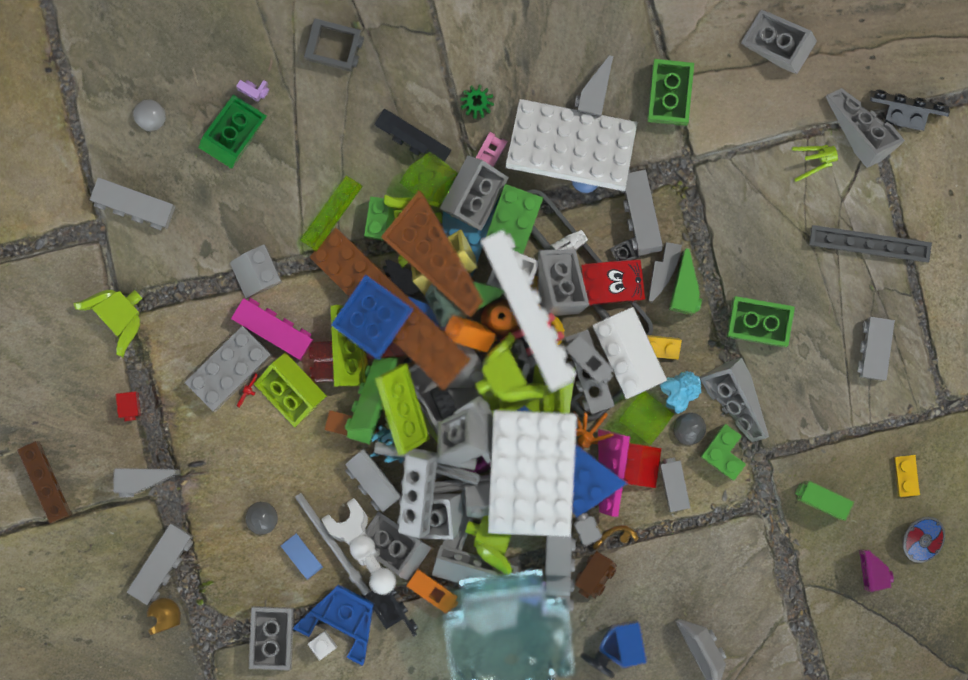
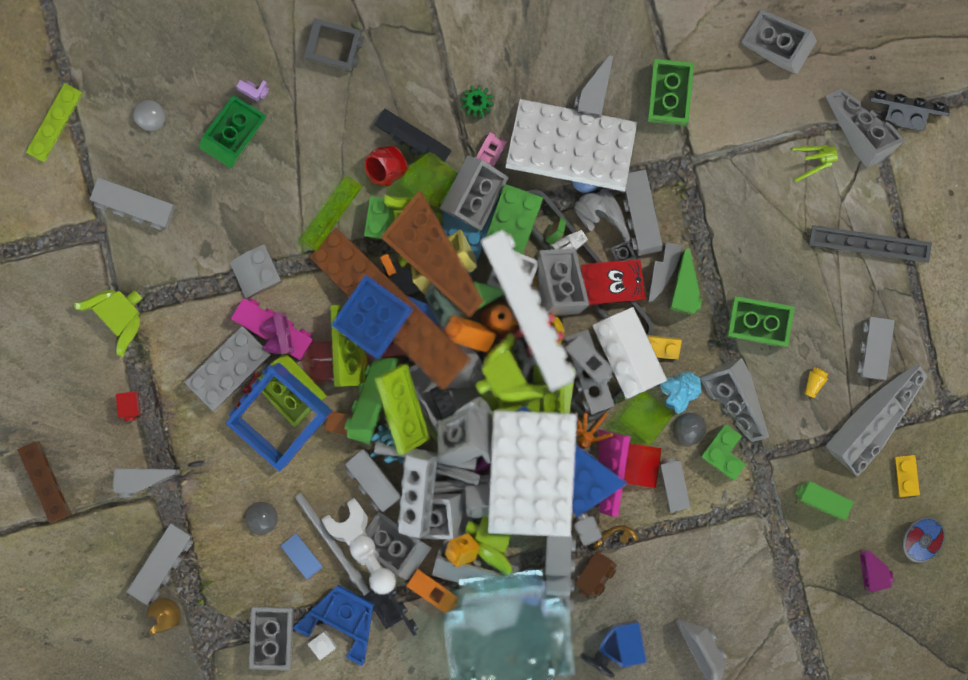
none -> lime plate [26,83,83,163]
none -> blue window [226,362,333,472]
none -> magenta tile [262,312,295,354]
none -> red piece [365,146,410,187]
none -> orange tile [380,254,397,277]
none -> light orange brick [445,533,480,568]
none -> bright green tile [546,217,566,244]
none -> light grey hair [574,188,630,243]
none -> yellow cone [804,367,829,398]
none -> light grey wedge [826,364,928,477]

